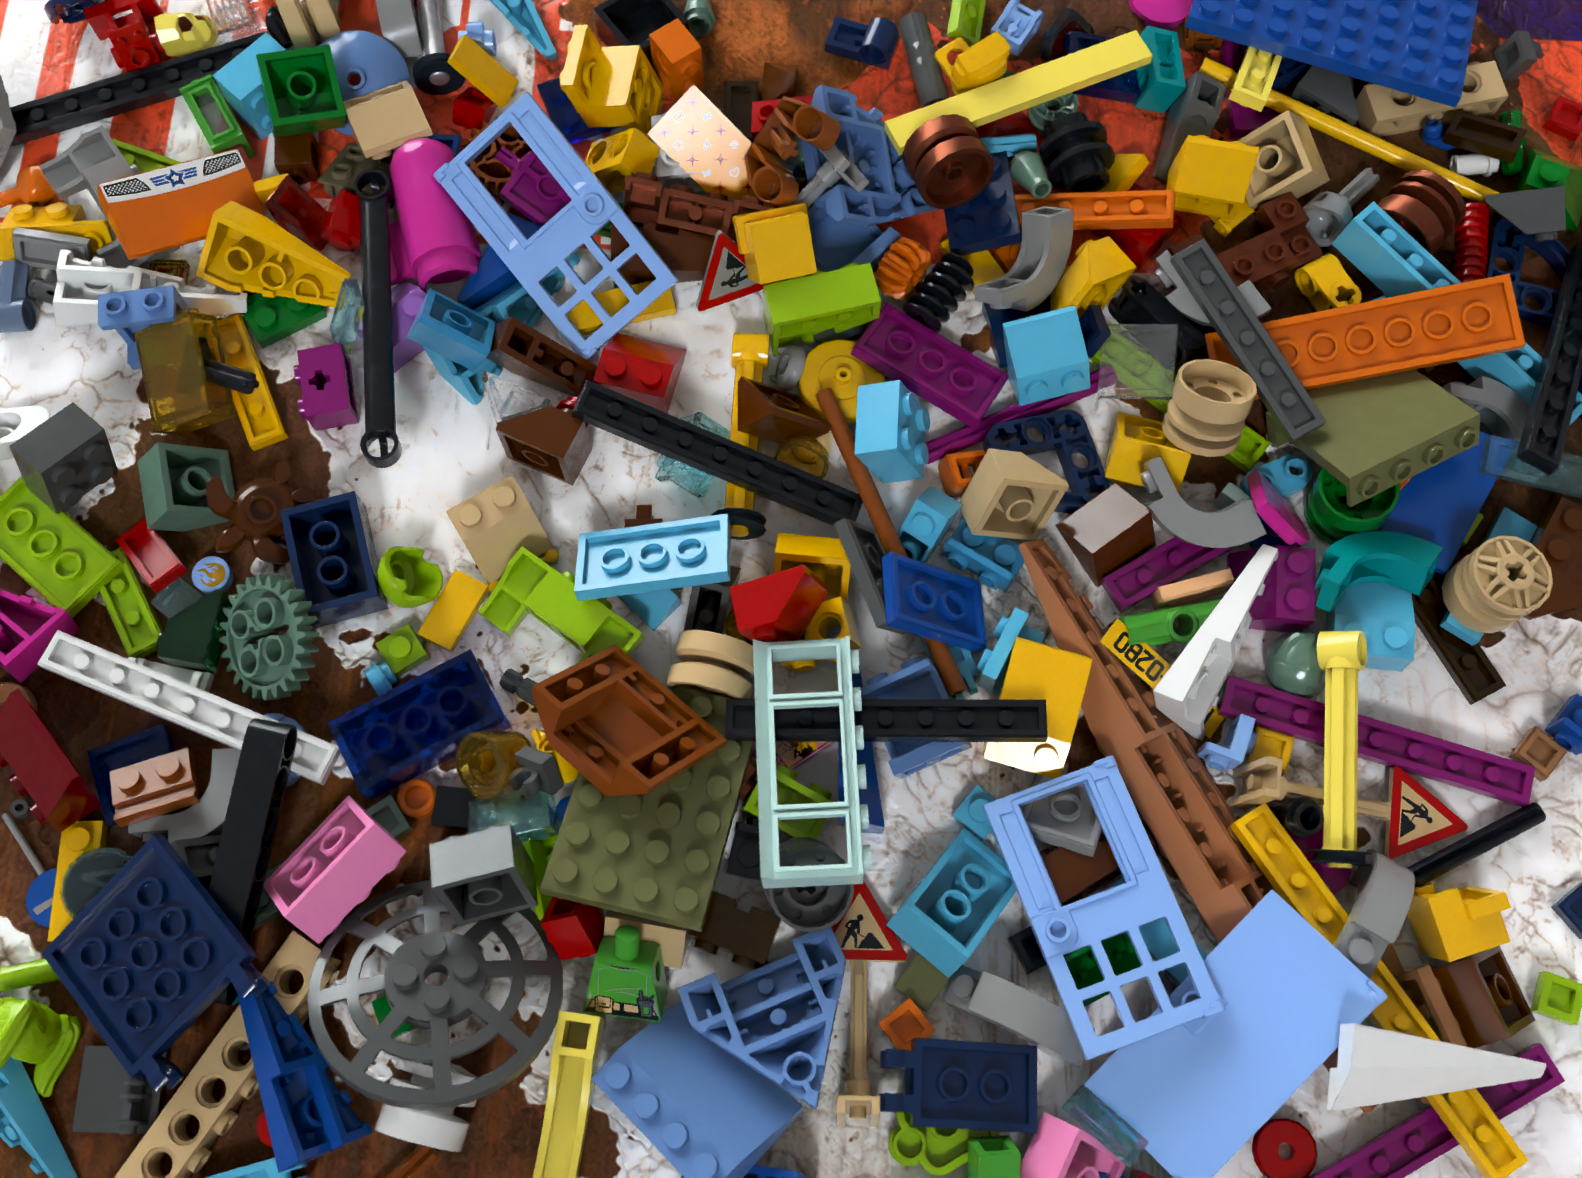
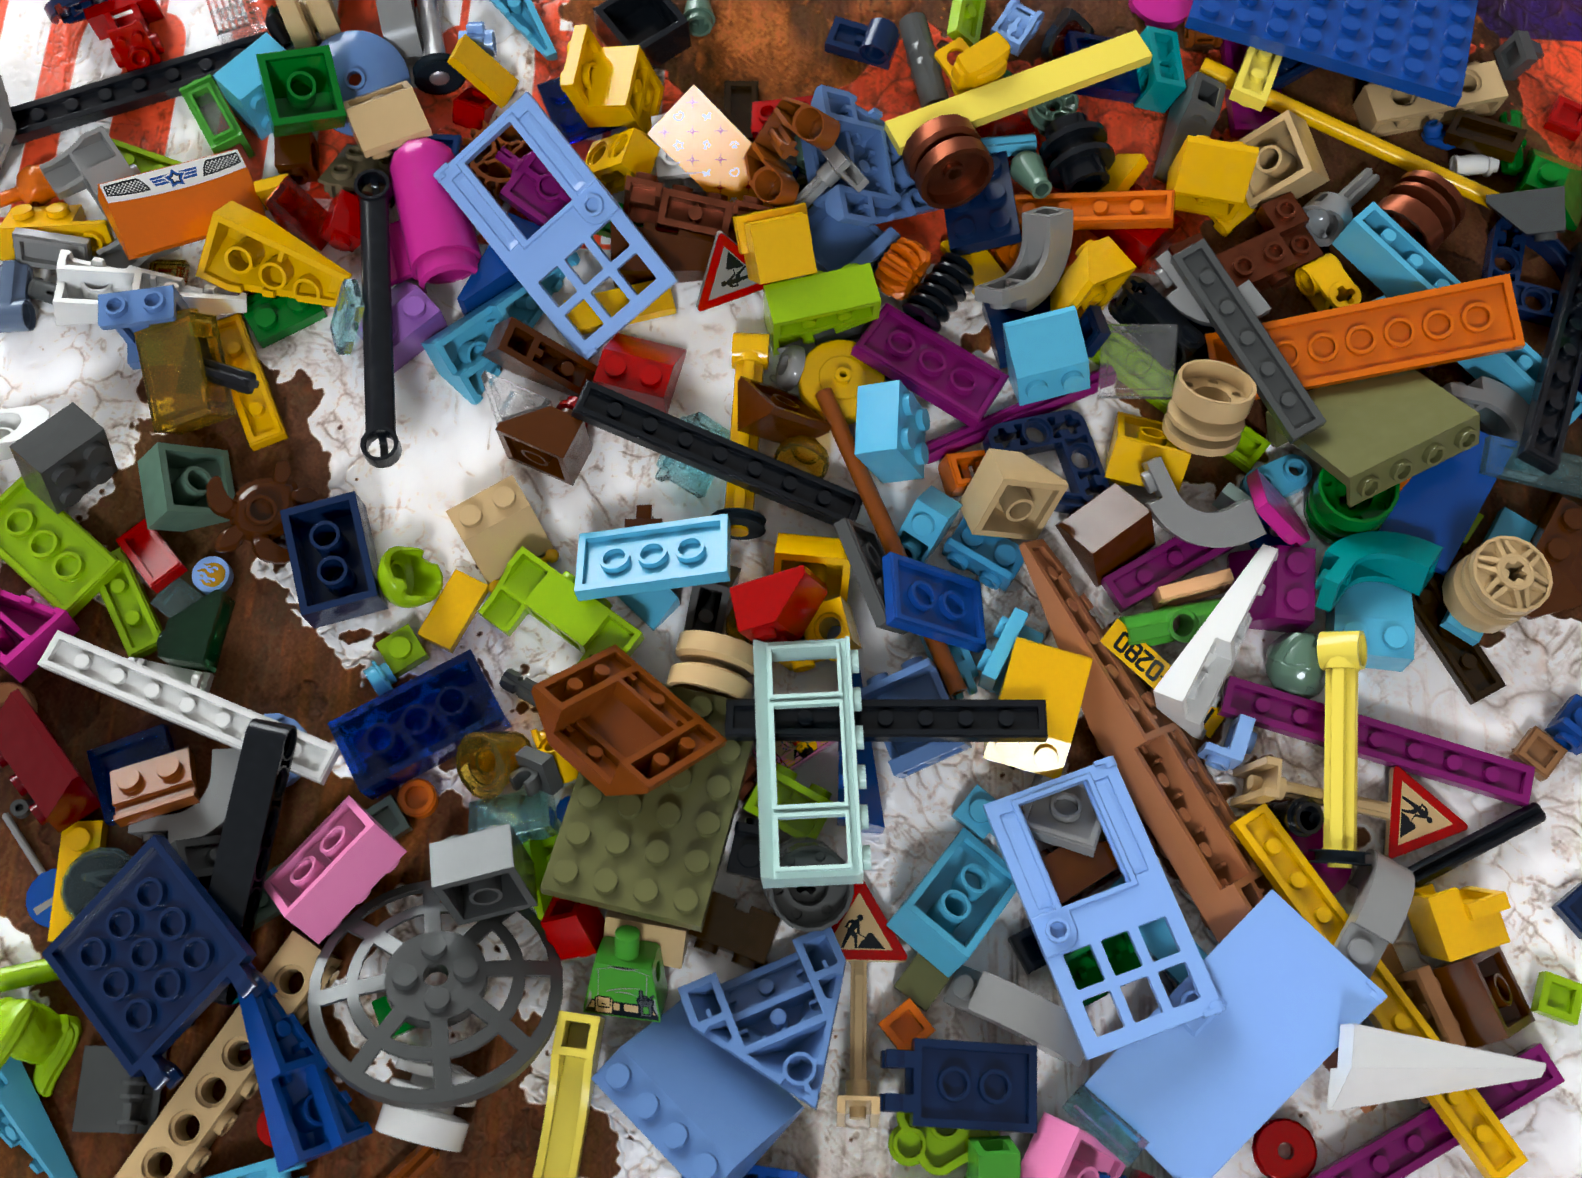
light yellow rock [154,12,219,57] -> none
sand green gear [219,574,320,701] -> none
magenta brick [294,343,359,431] -> none
dark azure slope [407,288,496,371] -> none
black tile [431,785,478,830] -> none
orange brick [649,18,705,103] -> none
reddish brown slope [761,63,798,101] -> none
yellow tile [1245,726,1295,776] -> none
dark grey slope [1291,65,1360,126] -> none
red piece [1453,202,1490,283] -> none

